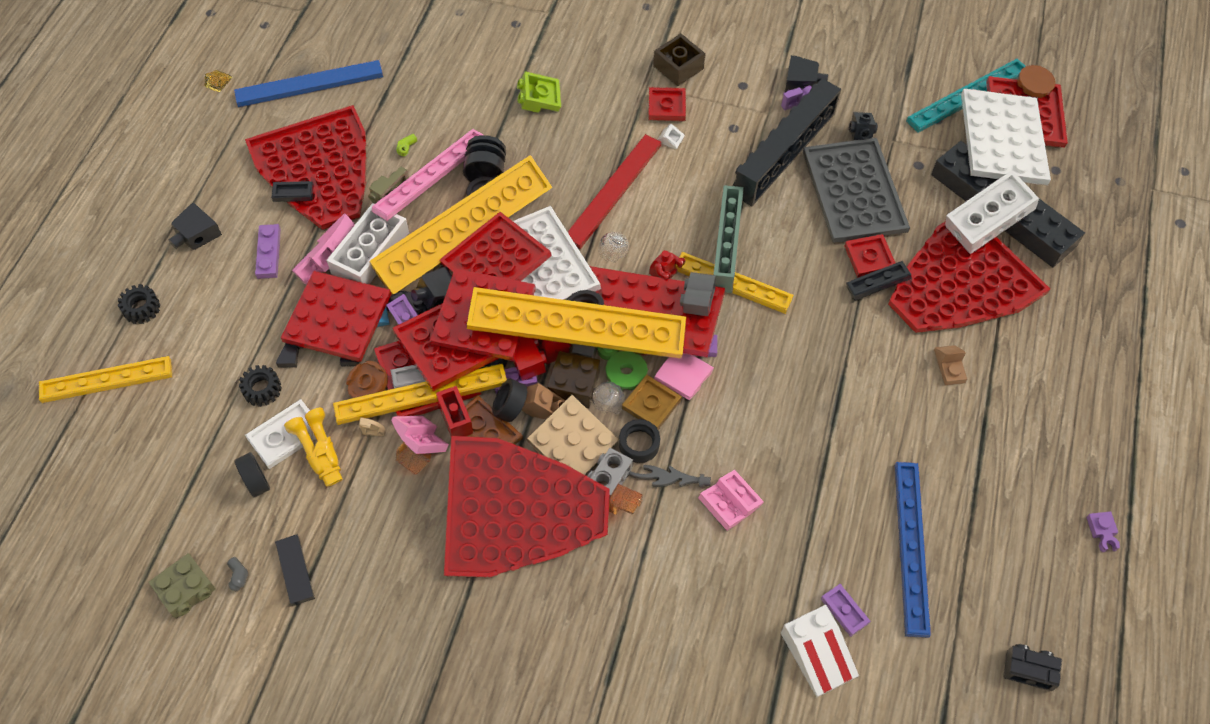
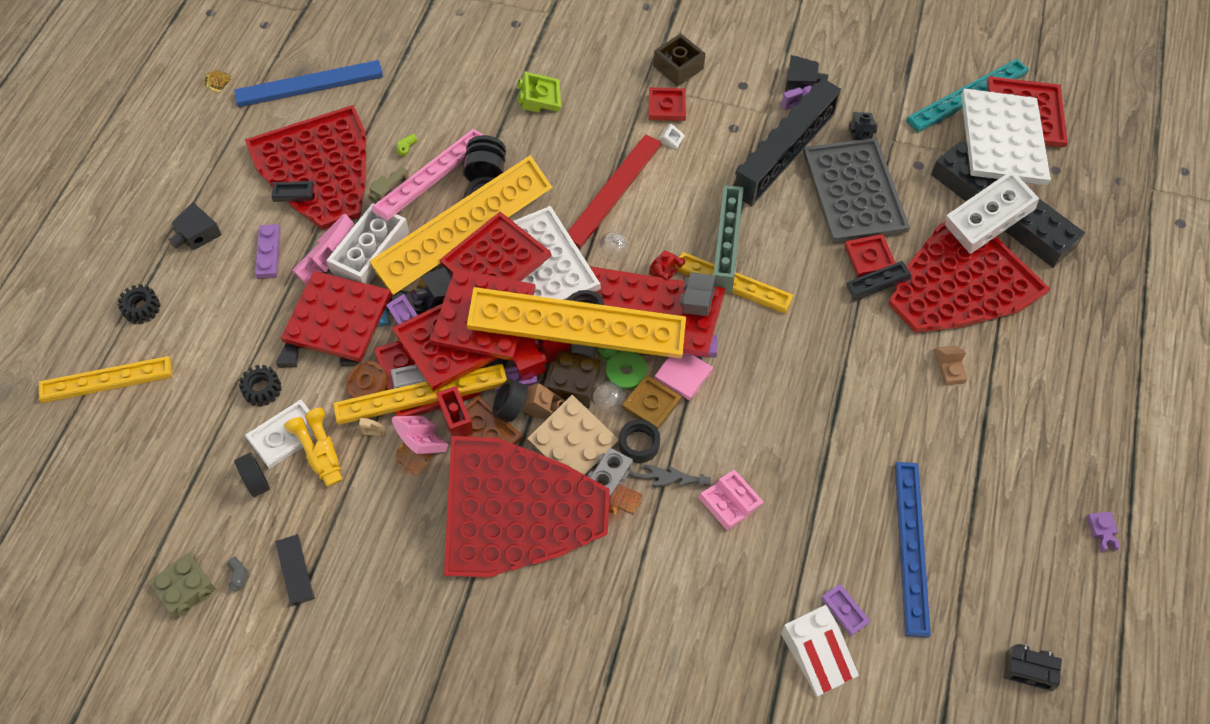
dark orange tile [1017,65,1056,98] -> none

